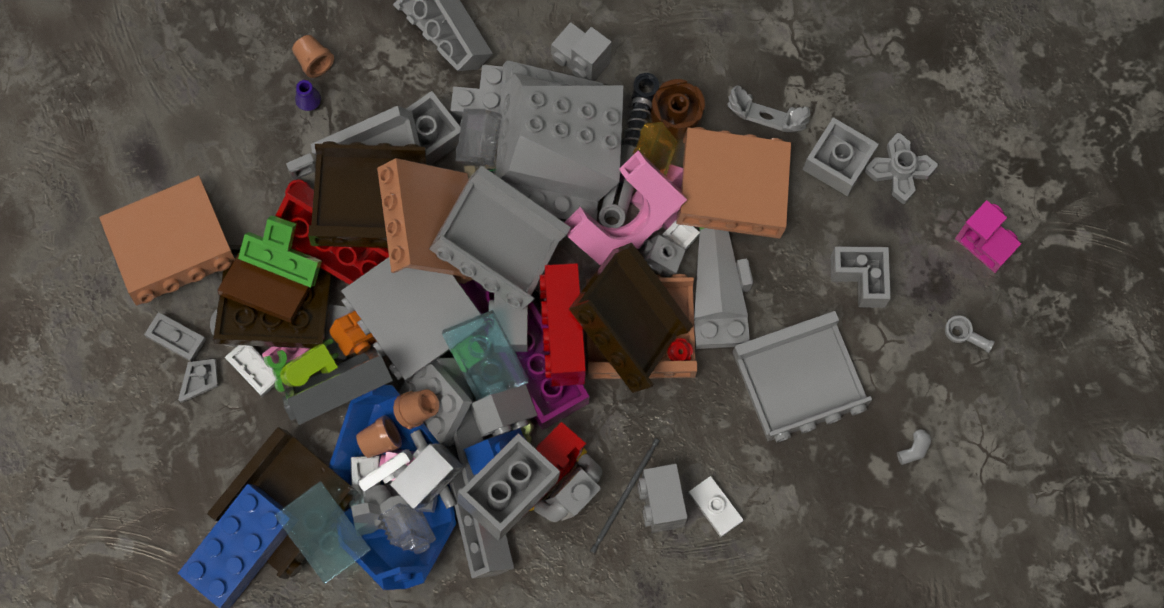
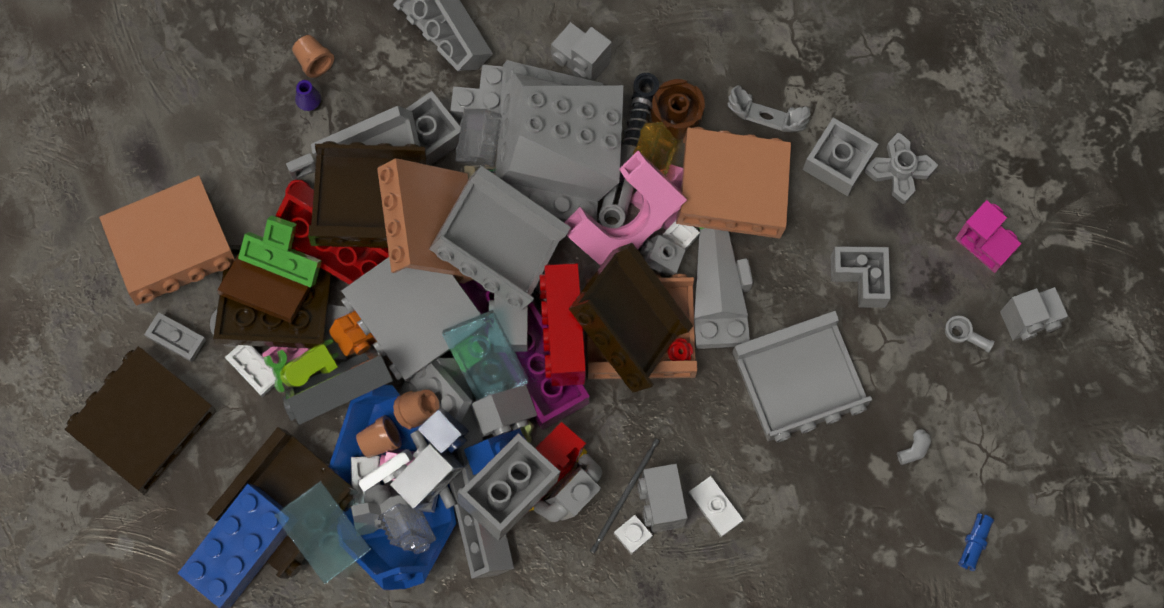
light grey piece [178,359,218,403] -> none
none -> dark brown panel [64,346,217,495]
none -> slope [418,408,470,454]
none -> white plate [614,515,653,555]
none -> blue pin [958,513,994,571]
none -> light grey brick [1000,287,1068,341]

